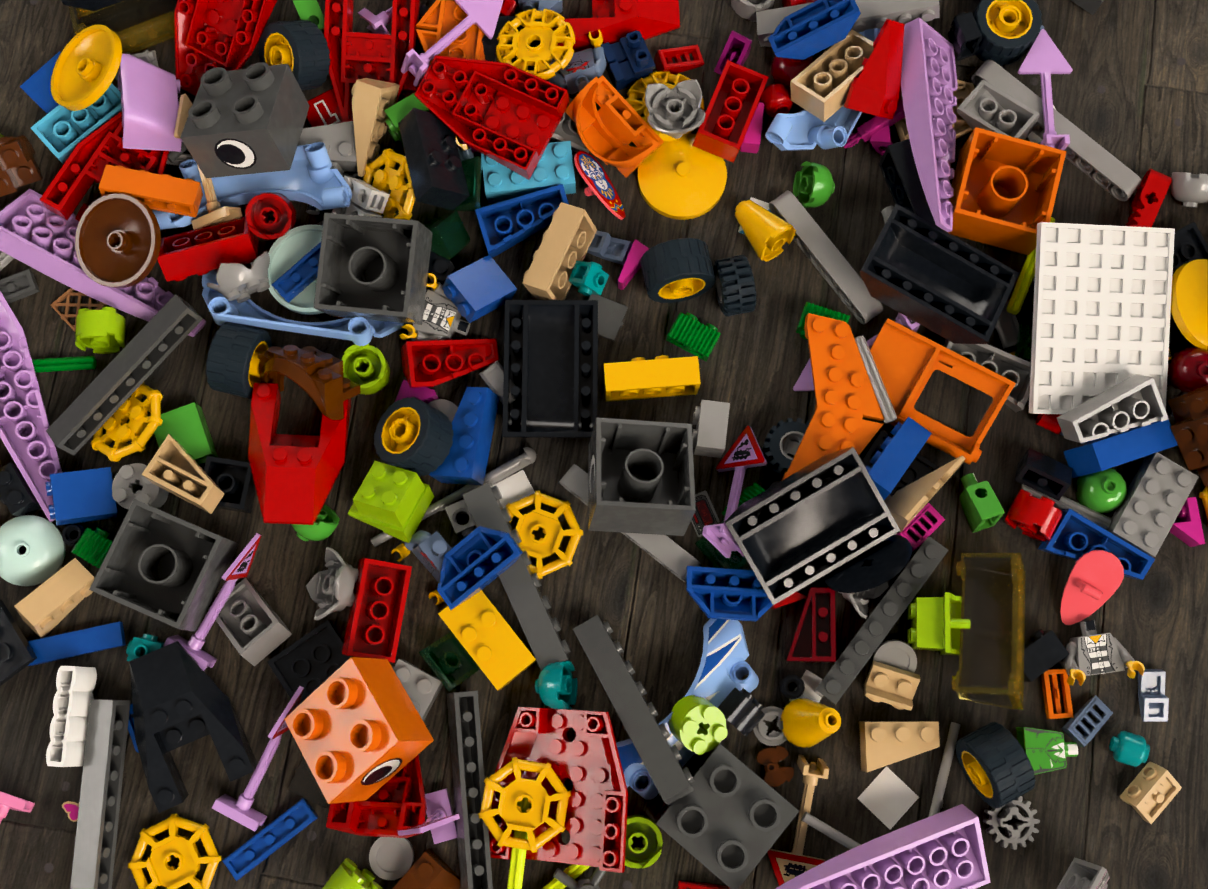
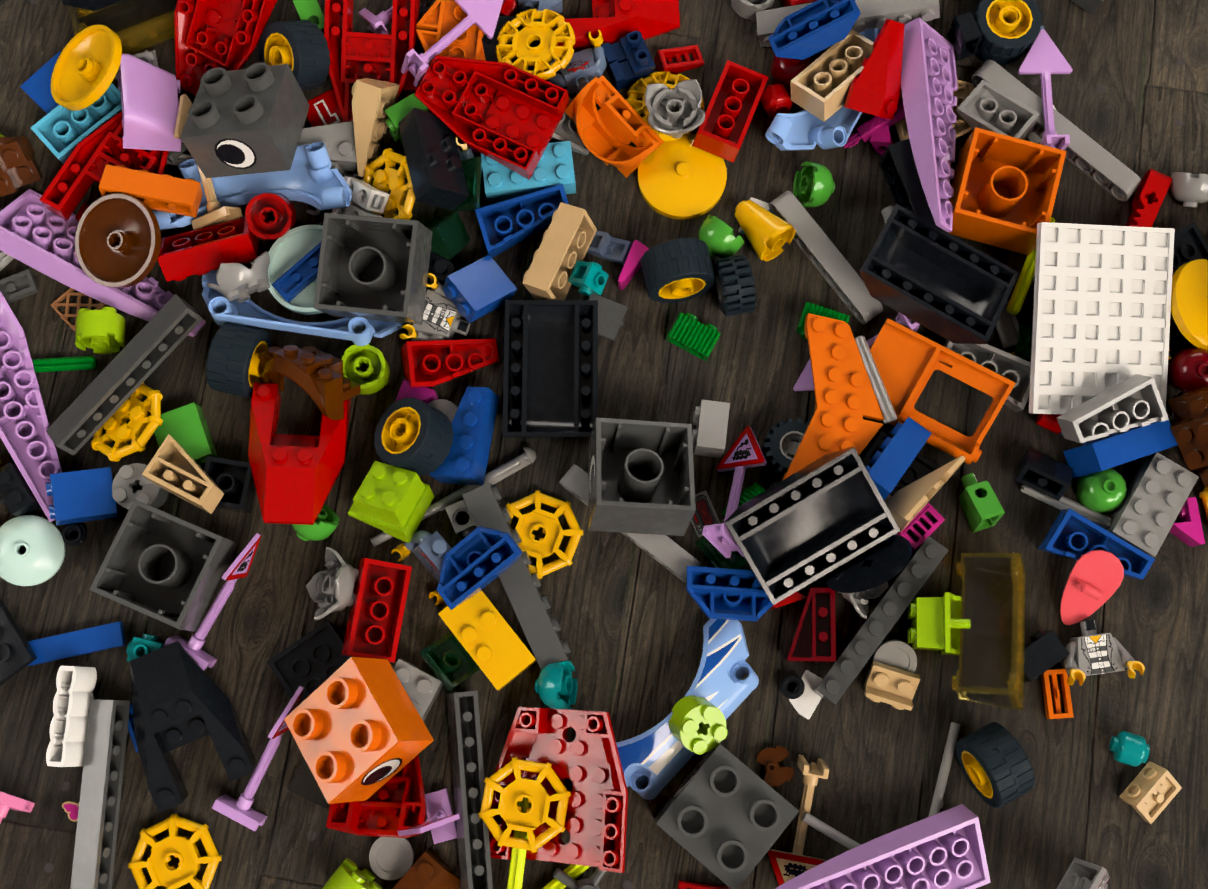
tan wedge [14,558,95,638] -> none
green brick [71,527,113,569] -> none
light grey slope [208,578,292,667] -> none
blue tile [222,798,319,881] -> none
light grey tile [479,360,522,404] -> none
white sticker [493,470,535,508] -> none
dark grey brick [573,615,695,805] -> none
shield [574,151,625,220] -> none
yellow brick [604,355,701,402] -> none
lime brick [625,814,663,869] -> none
magenta slope [714,31,752,75] -> none
black brick [718,688,765,737] -> none
dark pink slope [740,102,765,154] -> none
light grey gear [753,706,787,746] -> none
yellow cone [781,698,841,748] -> none
white sticker [857,766,919,830] -> none
tan wedge [859,721,940,772] -> none
light grey gear [983,796,1040,850] -> none
red brick [1004,490,1063,542] -> none
bright green torso [1016,727,1078,775] -> none
sand blue slope [1061,695,1113,747] -> none
slope [1138,669,1169,722] -> none
none -> bright green cylinder [699,215,744,258]

